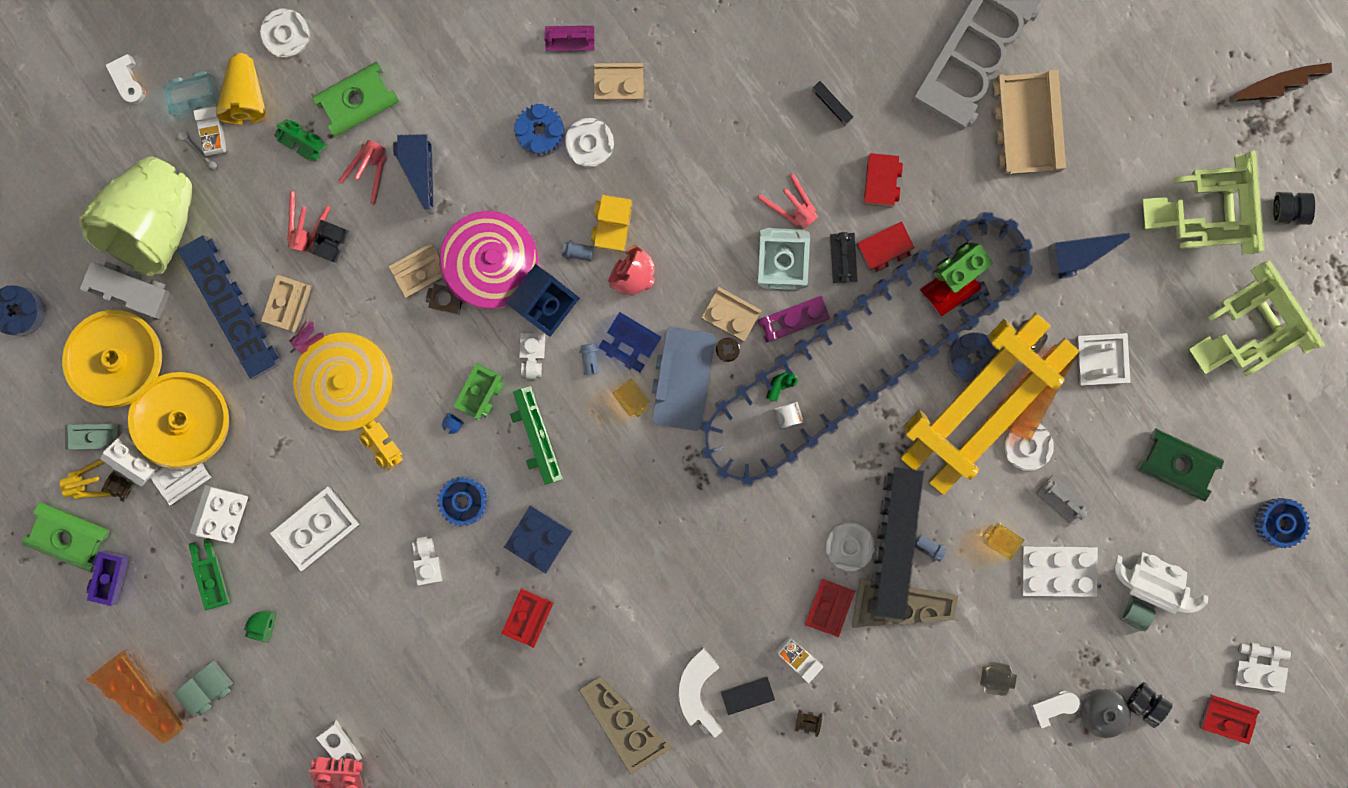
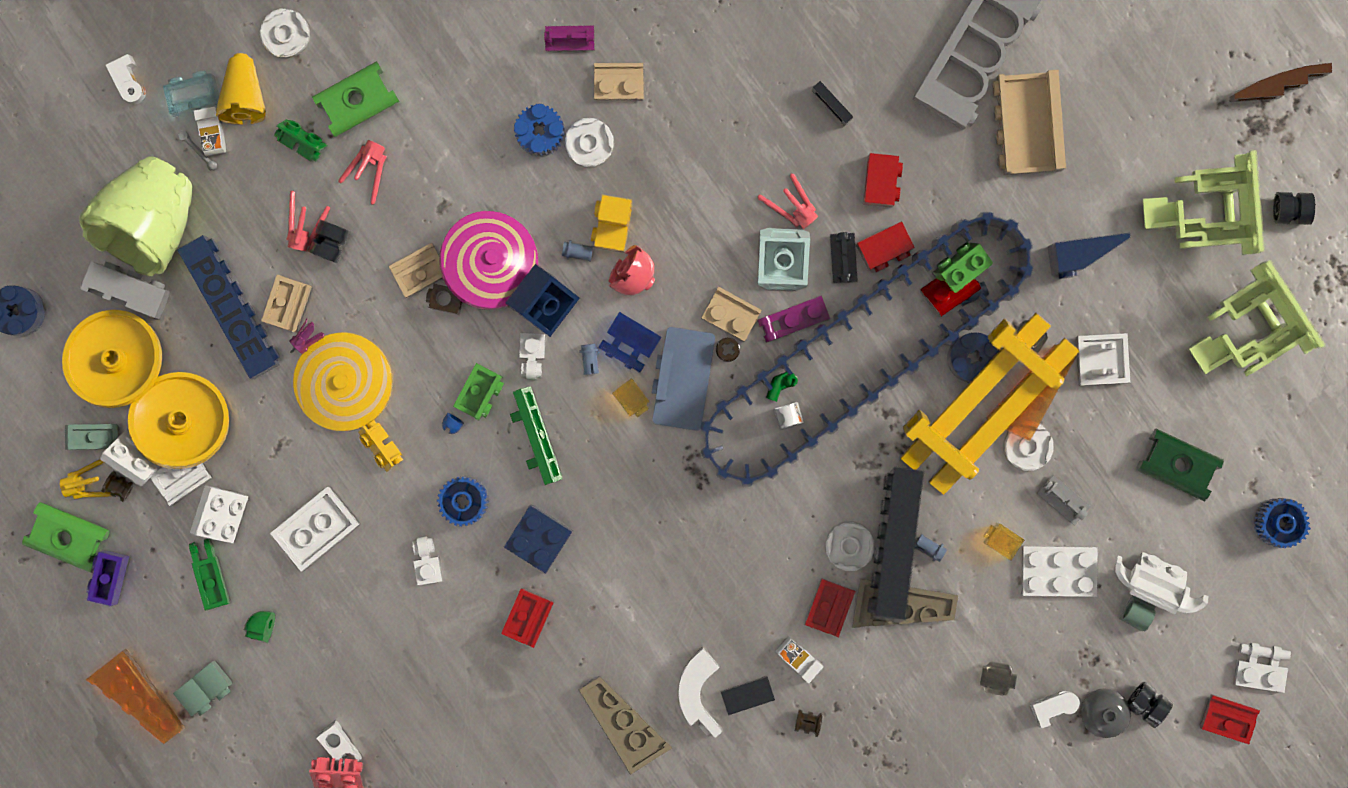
dark blue slope [393,134,434,214] -> none

